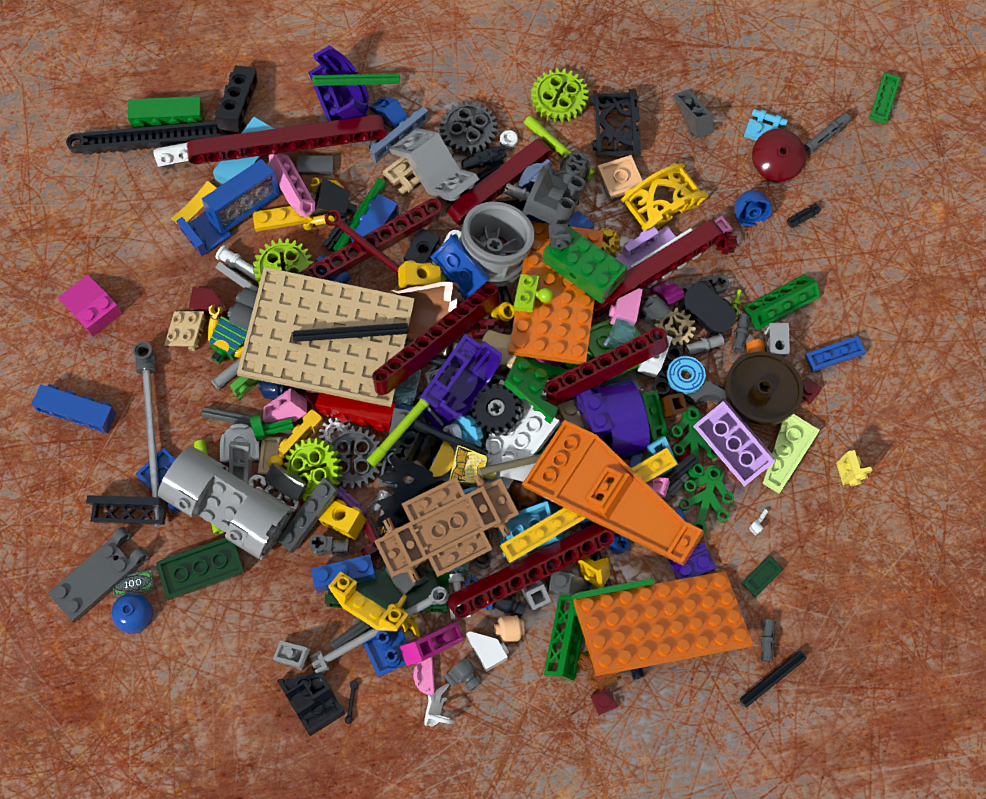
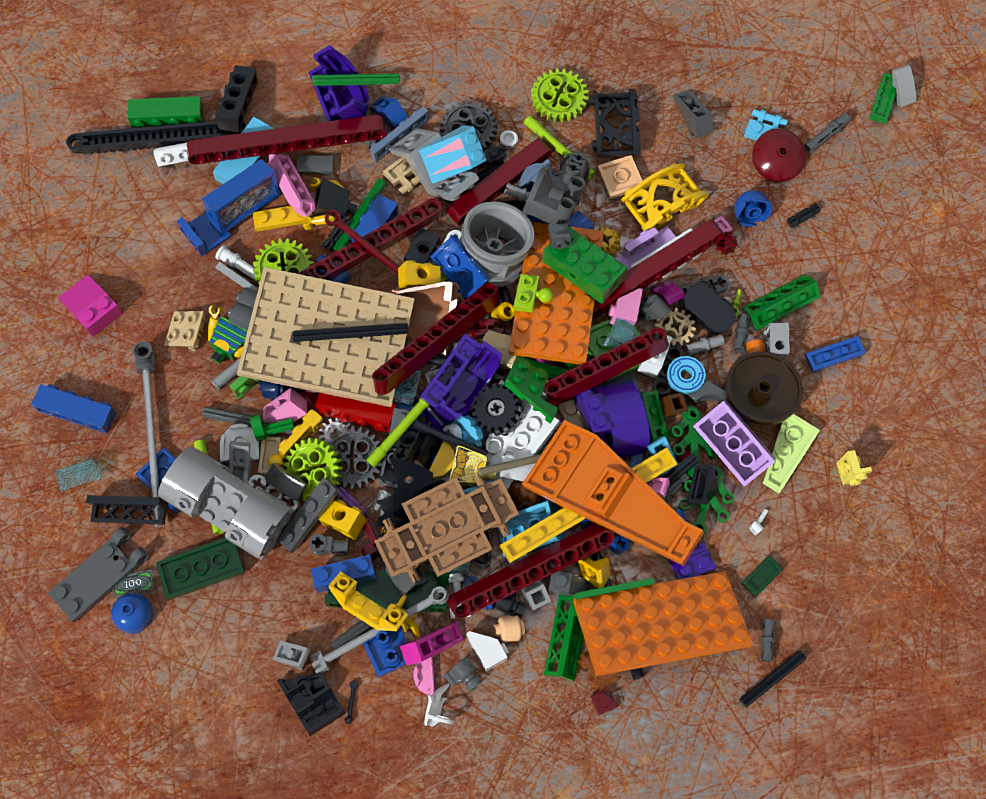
yellow sticker [171,181,217,223] -> none
dark red slope [189,286,229,318] -> none
dark red plate [802,377,822,404] -> none
none -> clear light blue hinge [55,458,101,491]
none -> medium azure slope [418,126,486,183]
none -> black slope [687,464,719,505]
none -> light grey slope [892,64,916,107]

